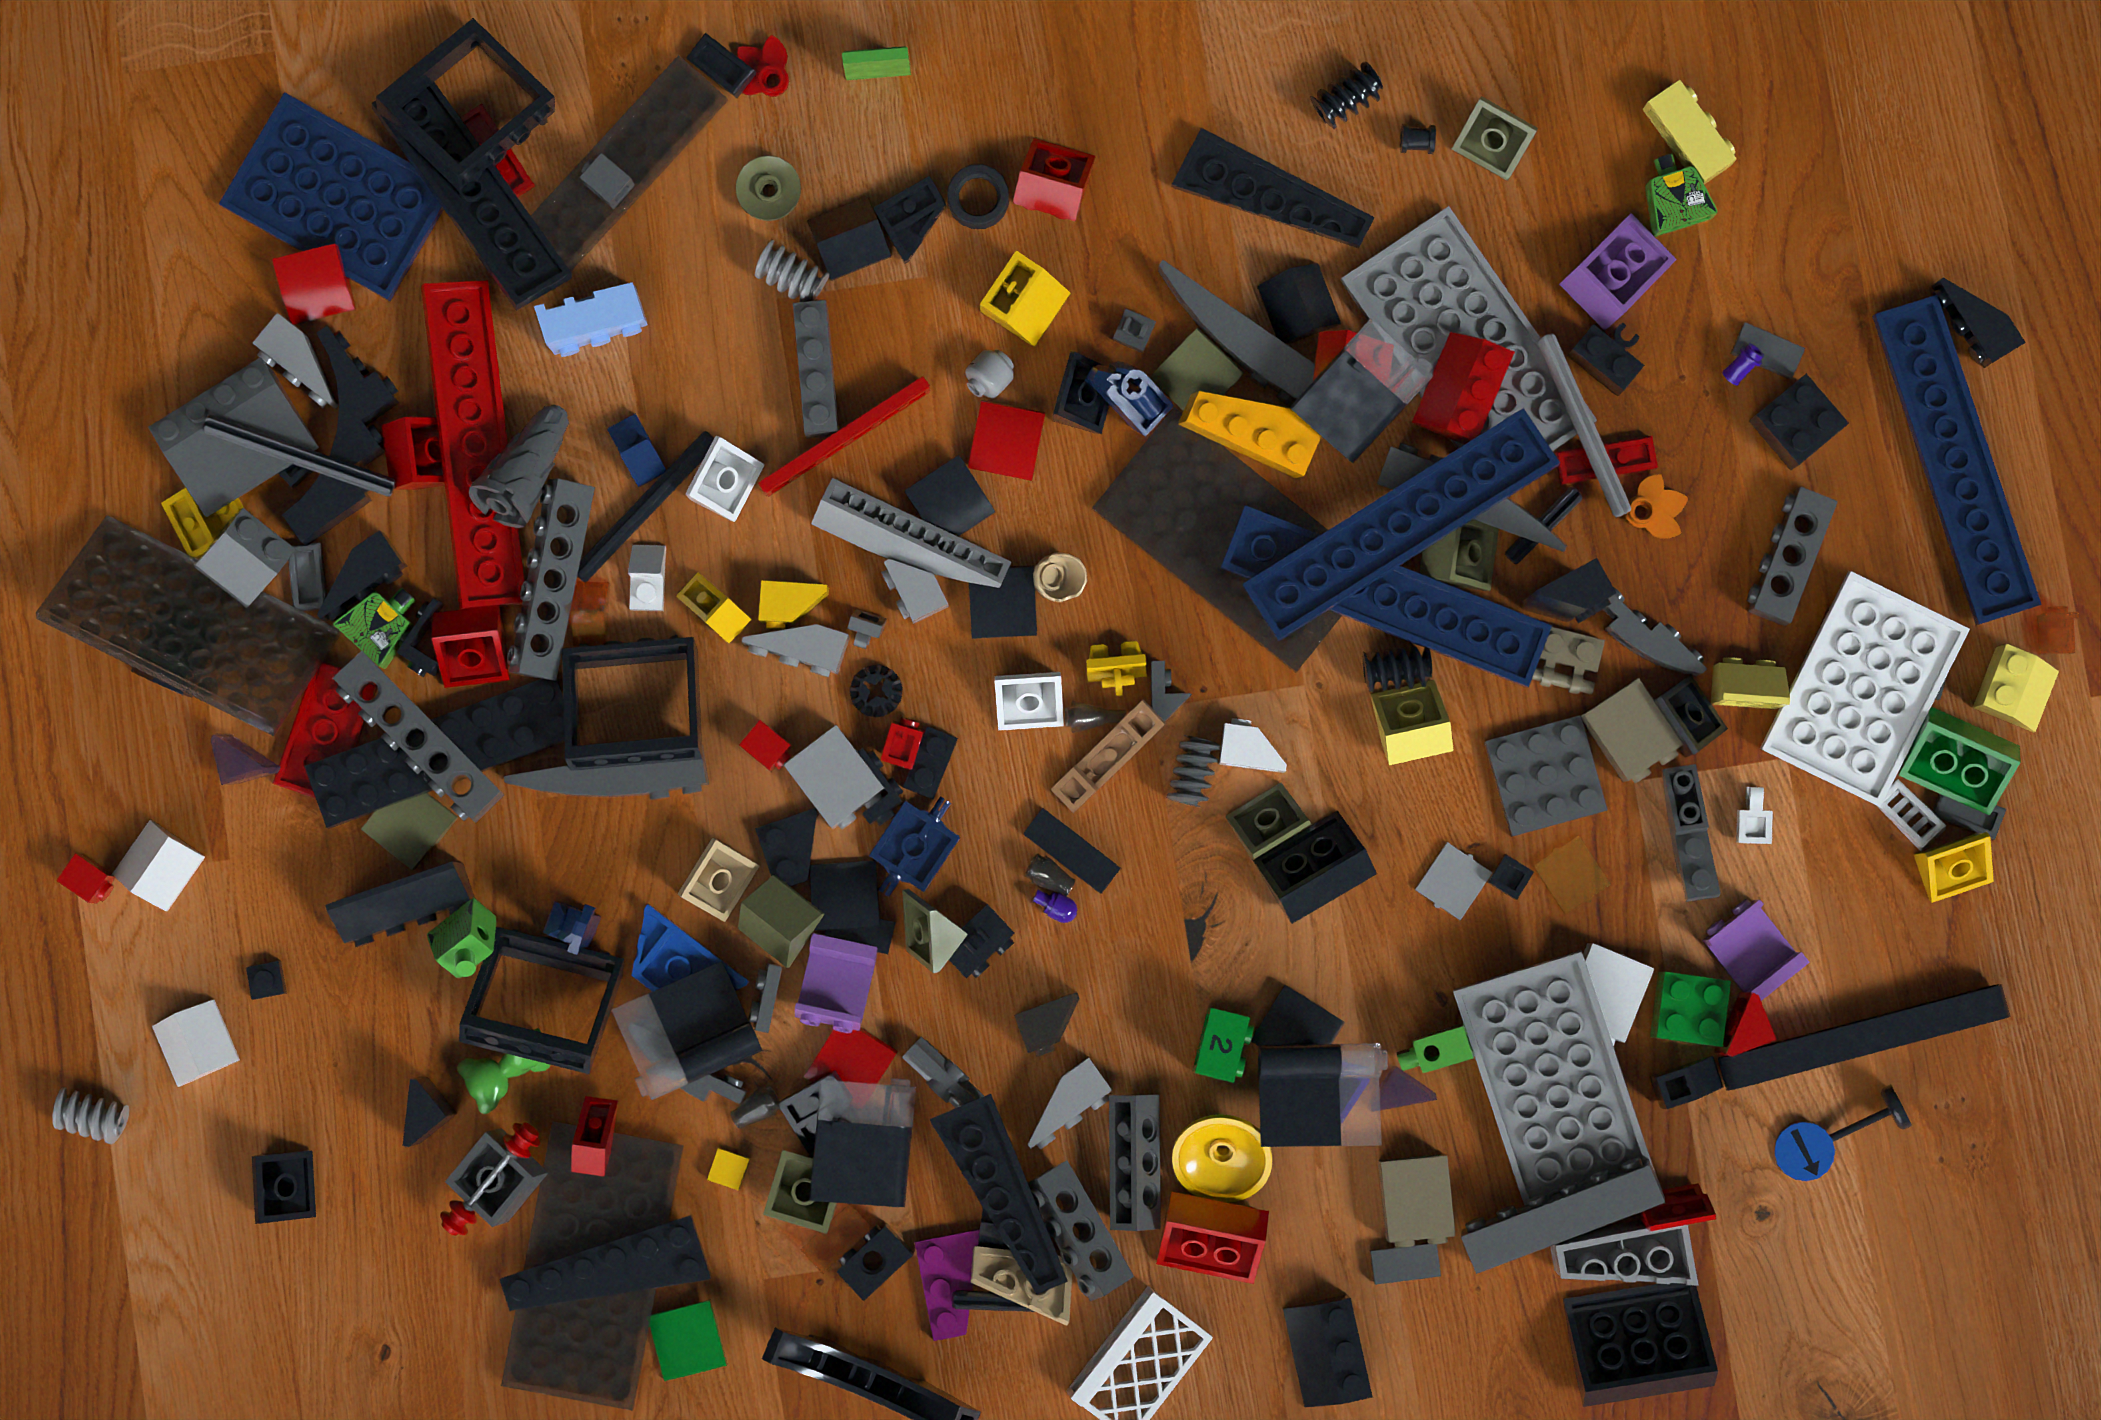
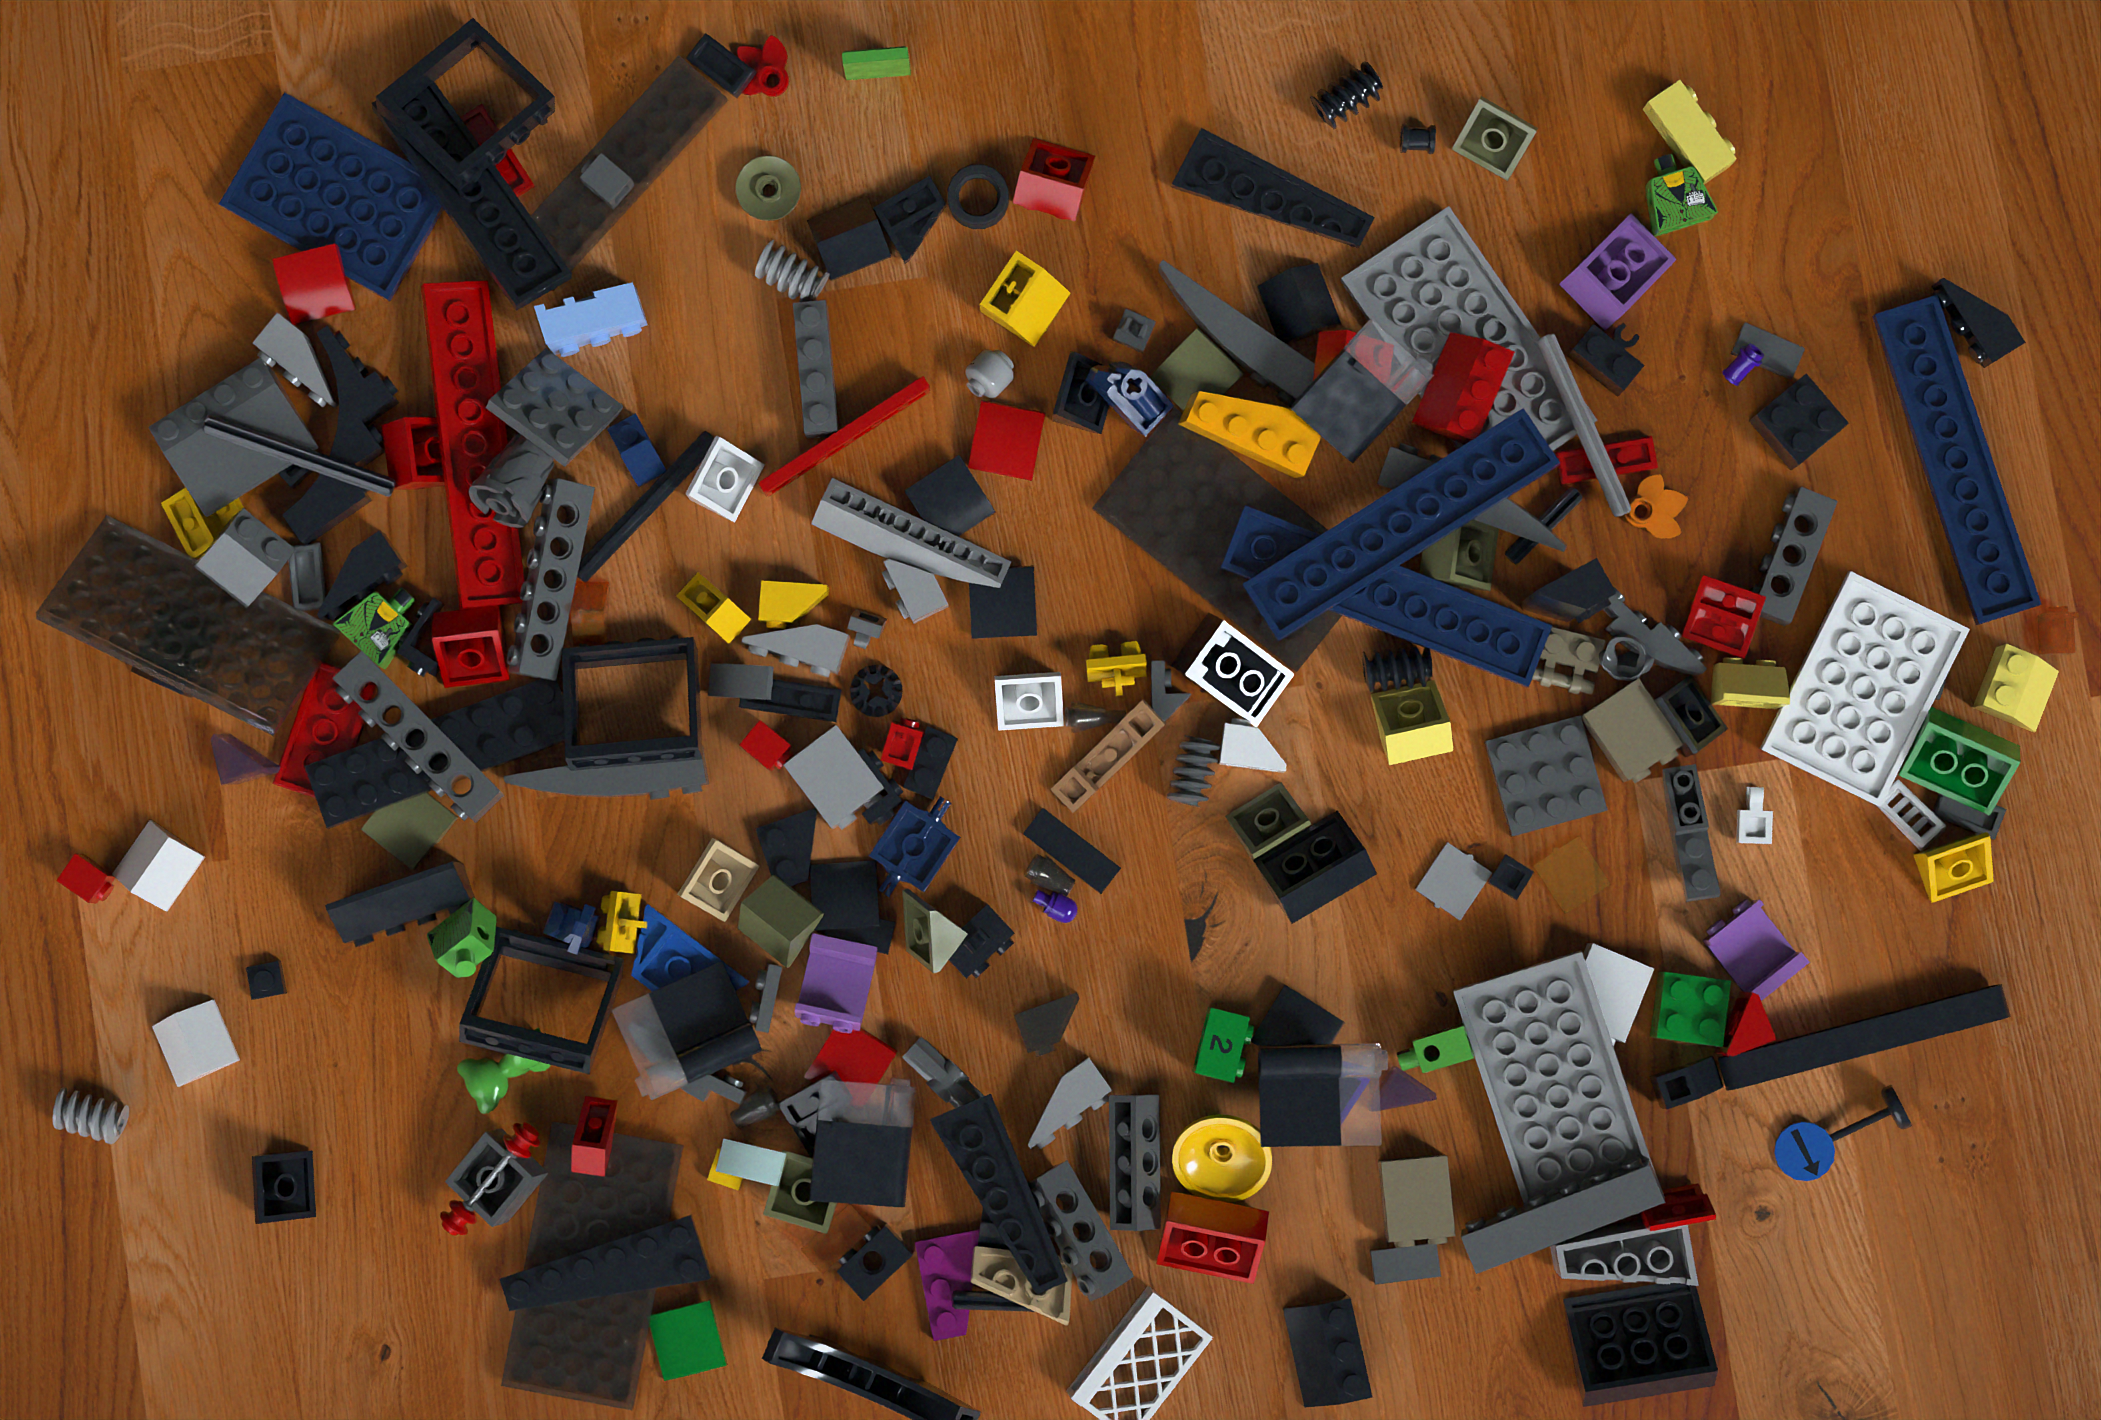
black slope [402,1077,457,1147] -> none
white slope [628,545,666,611] -> none
tan hair [1033,552,1087,602] -> none
none -> dark grey plate [486,348,623,467]
none -> yellow hips [596,891,647,954]
none -> dark grey slope [708,664,774,700]
none -> light aqua slope [716,1139,786,1186]
none -> black tile [739,679,842,723]
none -> black slope [1170,612,1294,727]
none -> dark grey piece [1599,634,1654,681]
none -> red slope [1682,575,1766,659]

